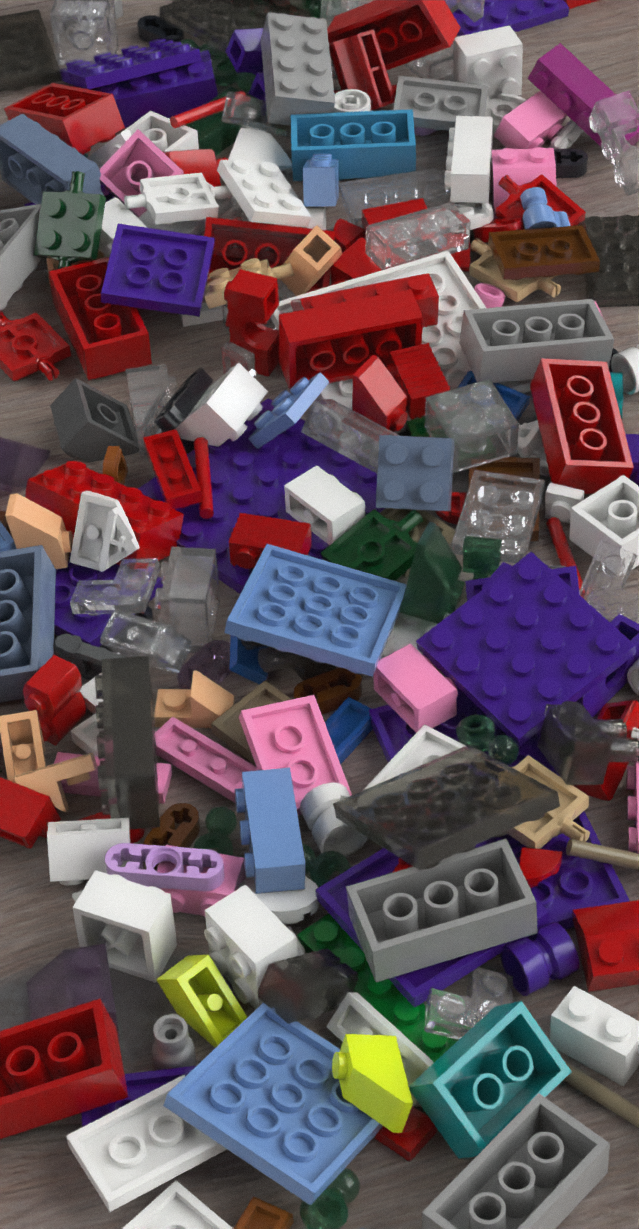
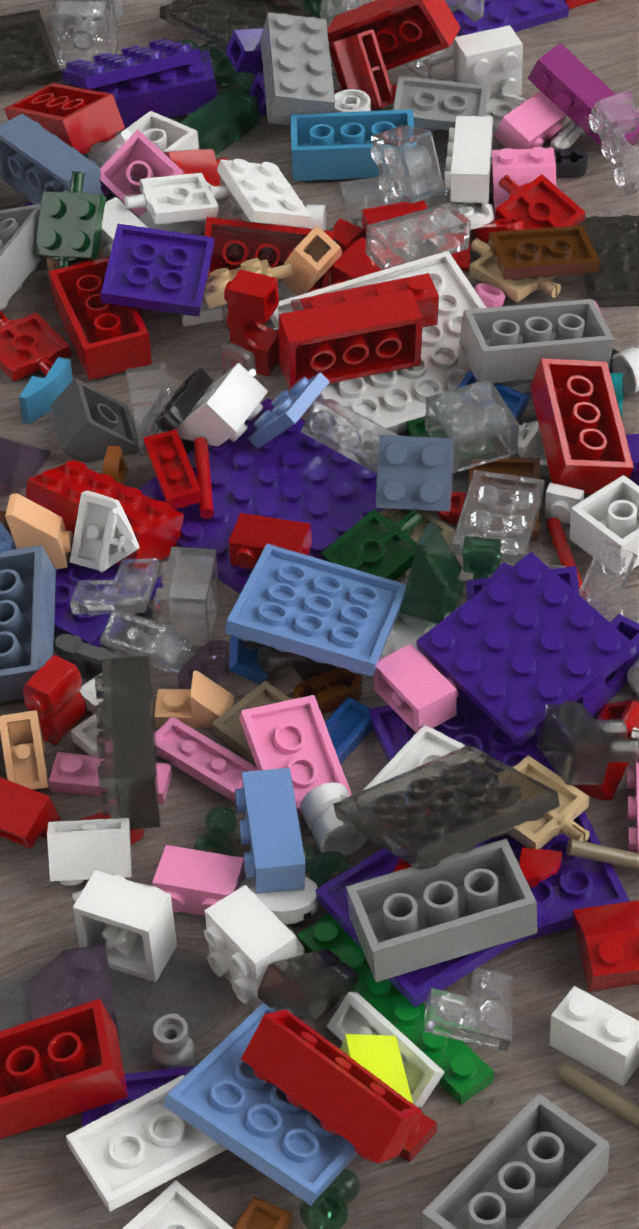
light nougat slope [14,752,97,812] -> none
lavender beam [105,843,225,891] -> none
black beam [137,15,185,44] -> none
reddish brown beam [143,803,200,870] -> none
neon yellow slope [156,955,248,1048] -> none
red bar [170,91,247,128] -> none
clear panel [221,92,289,137] -> none
white slope [228,127,292,174] -> none
white brick [284,465,366,545] -> none
medium blue brick [303,154,339,207] -> none
red slope [352,355,408,437] -> none
red brick [385,343,450,420] -> none
teal brick [409,1001,572,1159] -> none
clear green plate [456,715,519,766] -> none
dark purple wheel [500,922,580,996] -> none
medium blue piece [520,187,570,230] -> none
none -> dark azure slope [19,357,73,424]
none -> red brick [241,1009,423,1164]
none -> clear brick [371,125,445,204]

